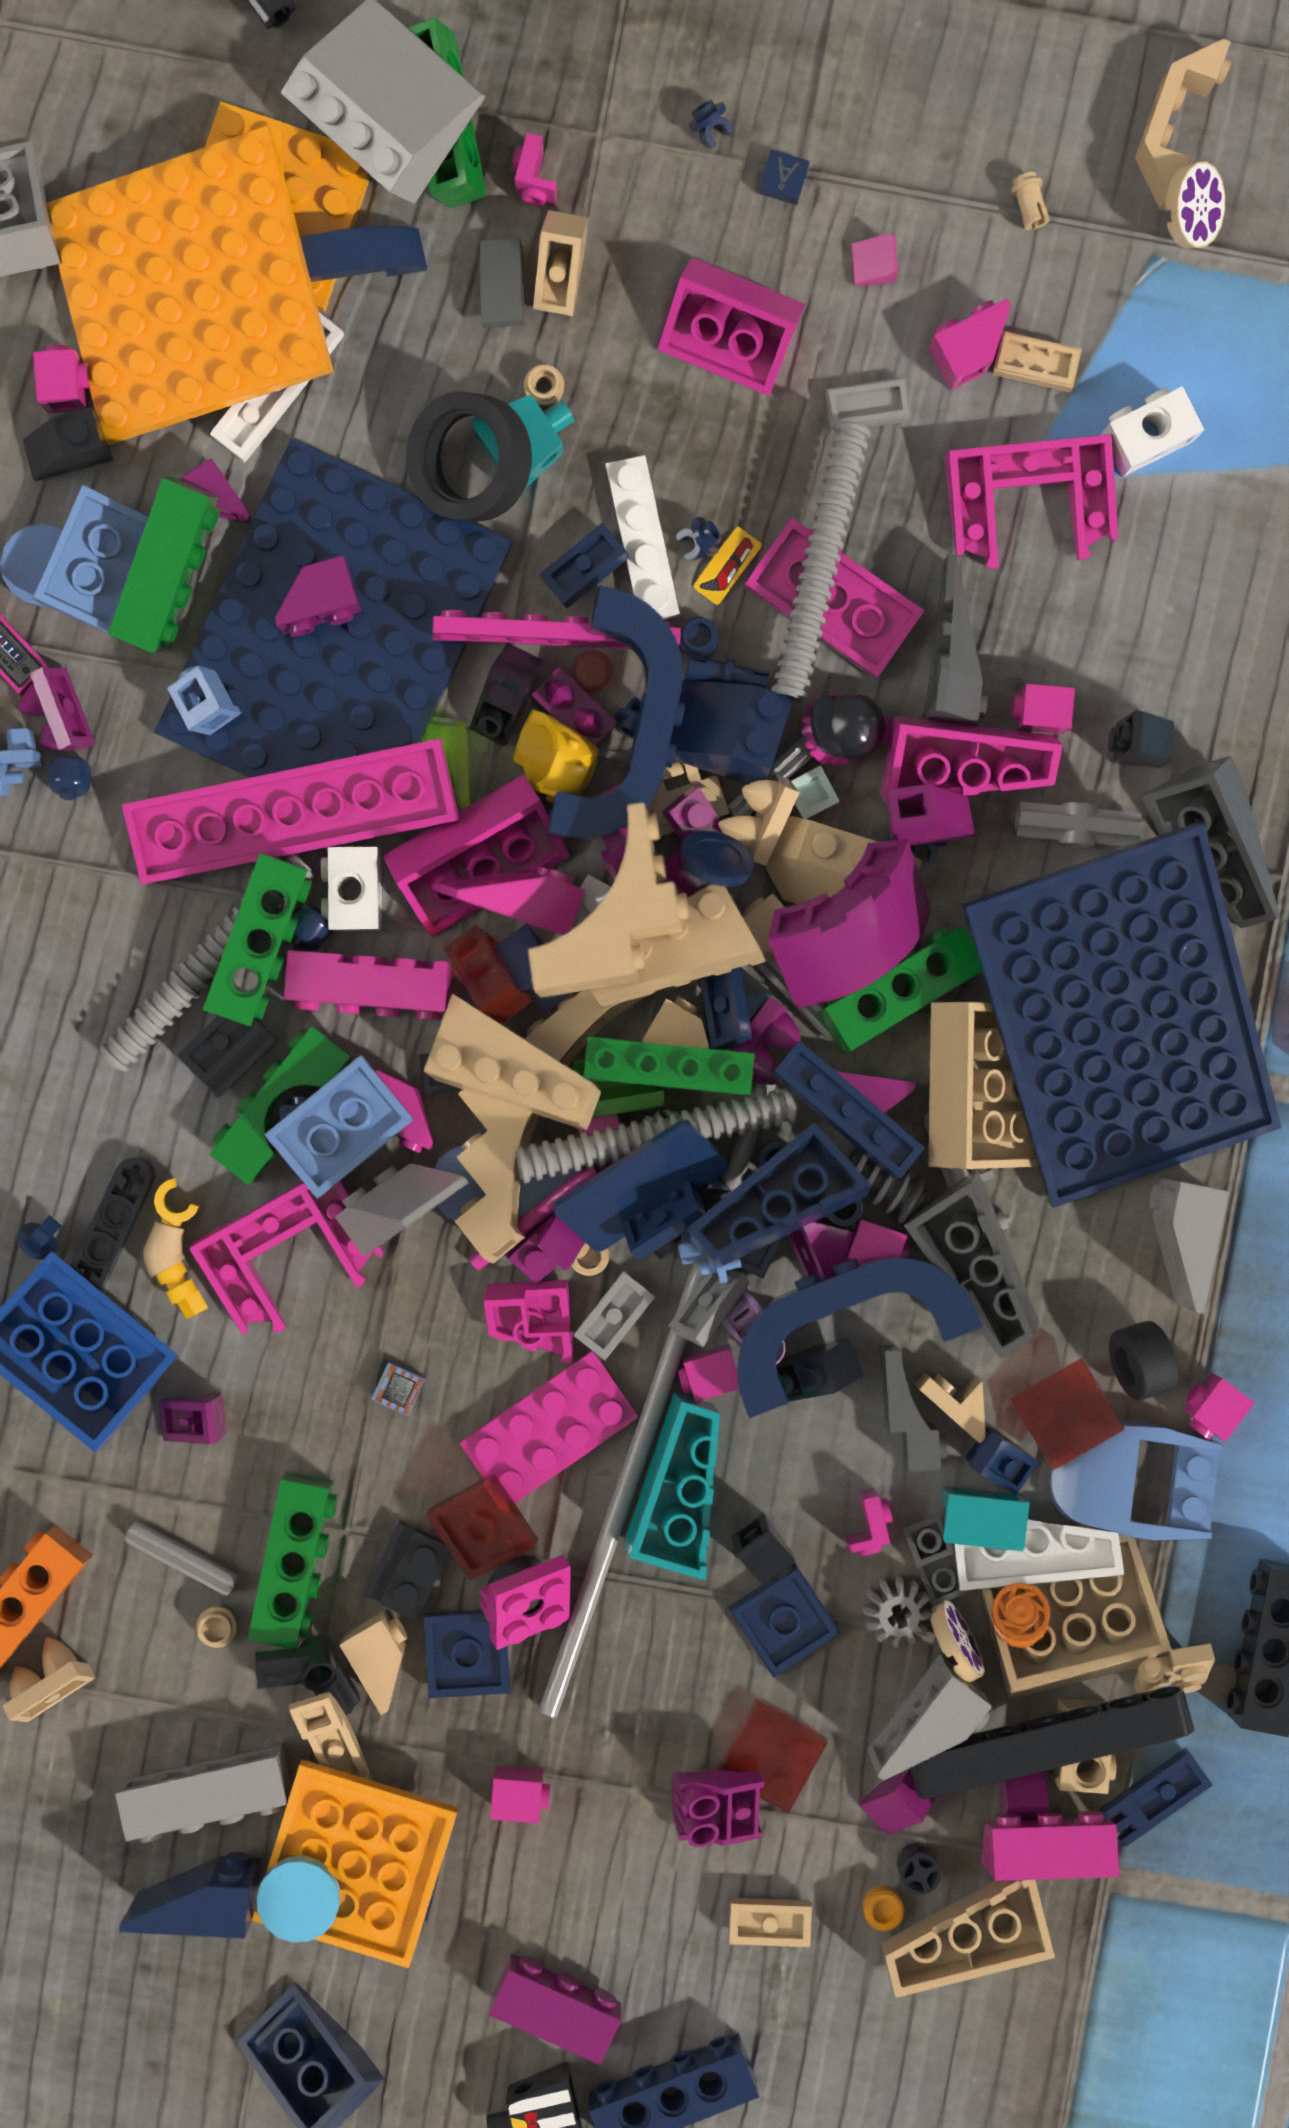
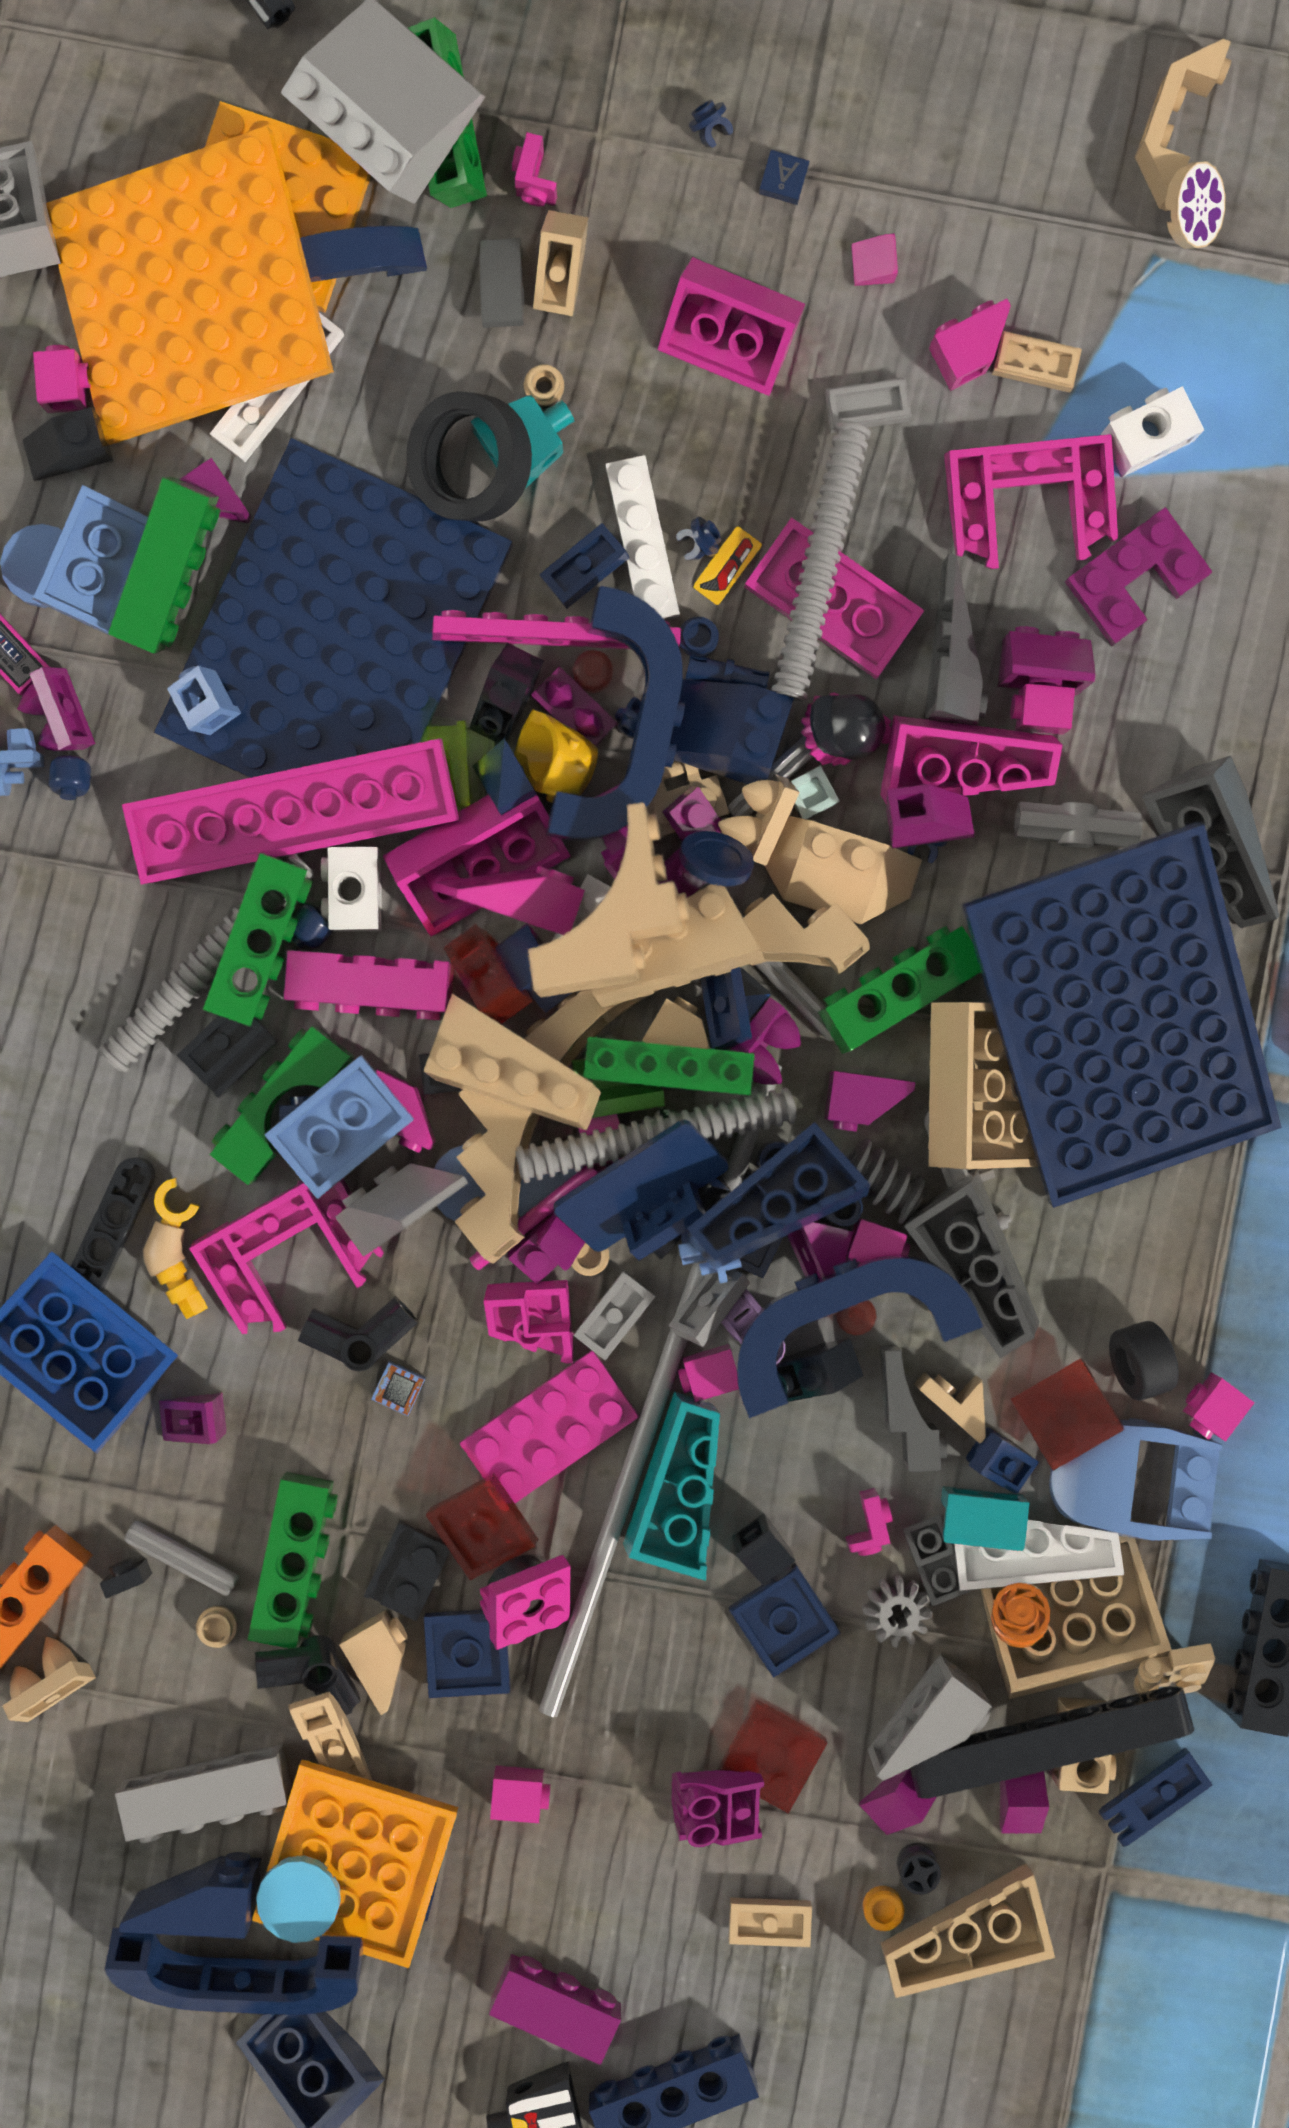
dark blue plate [17,1215,62,1260] -> none
magenta slope [275,555,362,637] -> none
magenta panel [767,839,931,1007] -> none
dark blue plate [771,1040,925,1181] -> none
tile [931,1600,985,1682] -> none
dark pink slope [981,1811,1119,1881] -> none
tan pin [1011,172,1050,230] -> none
black slope [1108,710,1174,768] -> none
light grey slope [1149,1177,1229,1314] -> none
none -> black plate [100,1558,152,1599]
none -> dark blue arch [104,1927,363,2015]
none -> black piece [298,1296,419,1372]
none -> dark blue slope [472,738,537,815]
none -> clear red piece [835,1300,877,1336]
none -> magenta slope [998,626,1096,695]
none -> magenta plate [1065,507,1213,646]

